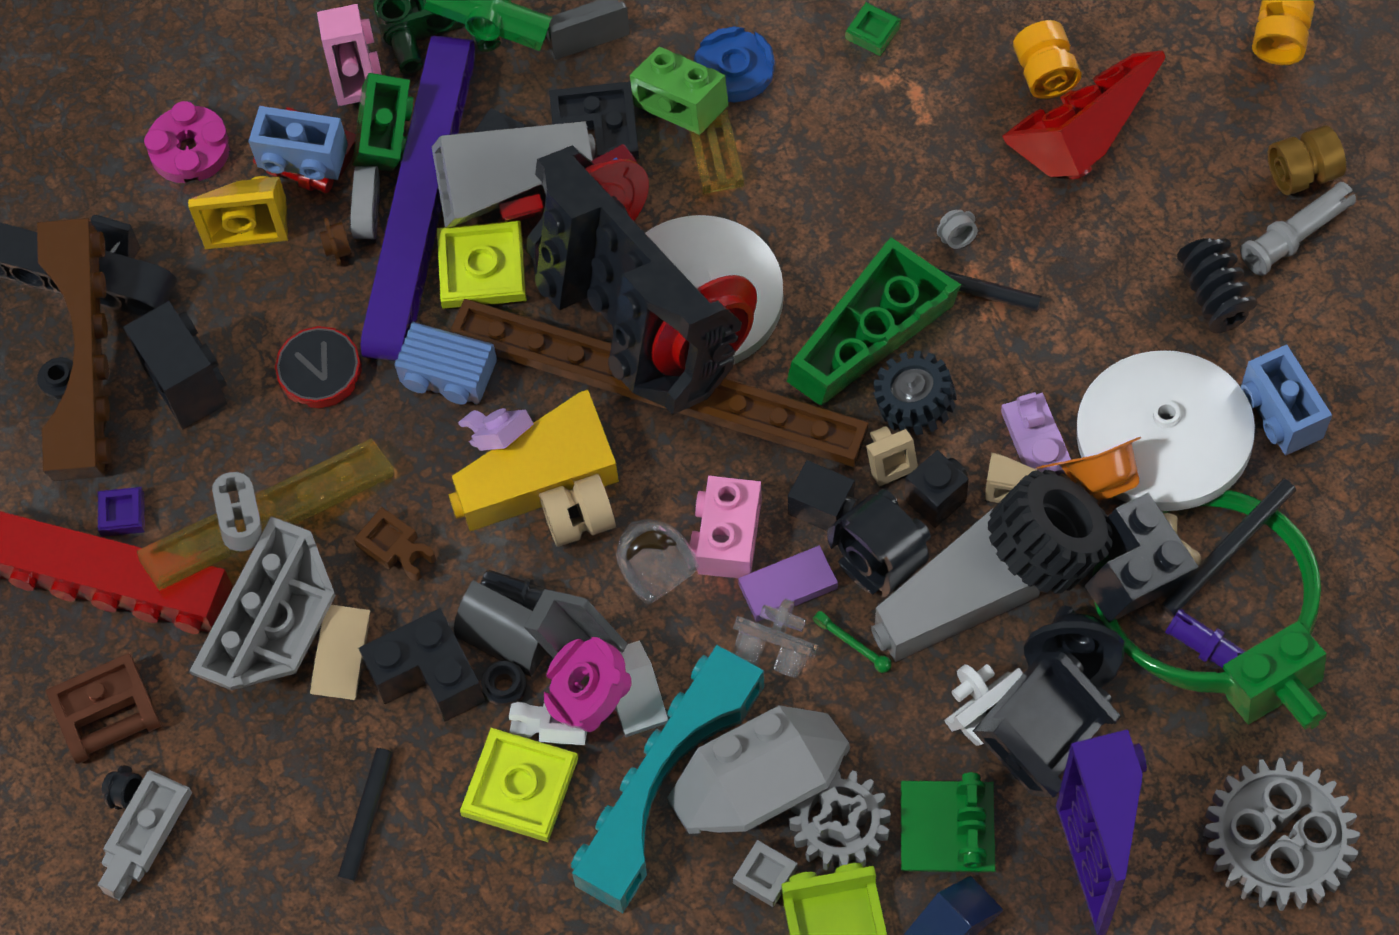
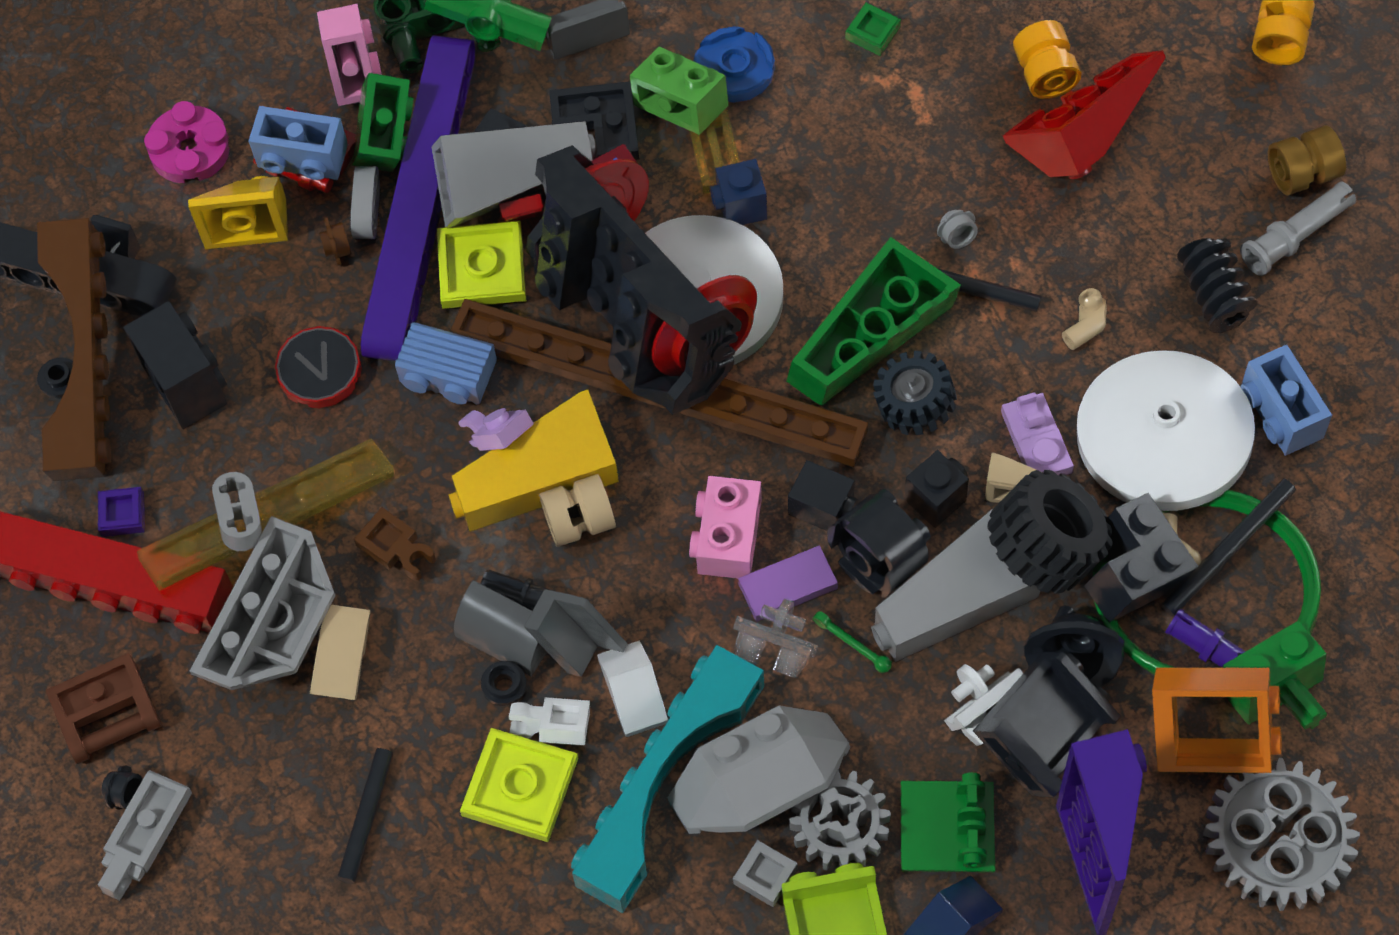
black brick [358,608,485,722] -> none
dark pink plate [544,637,632,732] -> none
clear piece [615,519,699,605] -> none
tan tile [866,426,918,487] -> none
orange piece [1036,436,1141,500] -> none
none -> dark blue brick [710,159,767,225]
none -> tan arm [1062,288,1107,350]
none -> orange window [1152,668,1282,773]

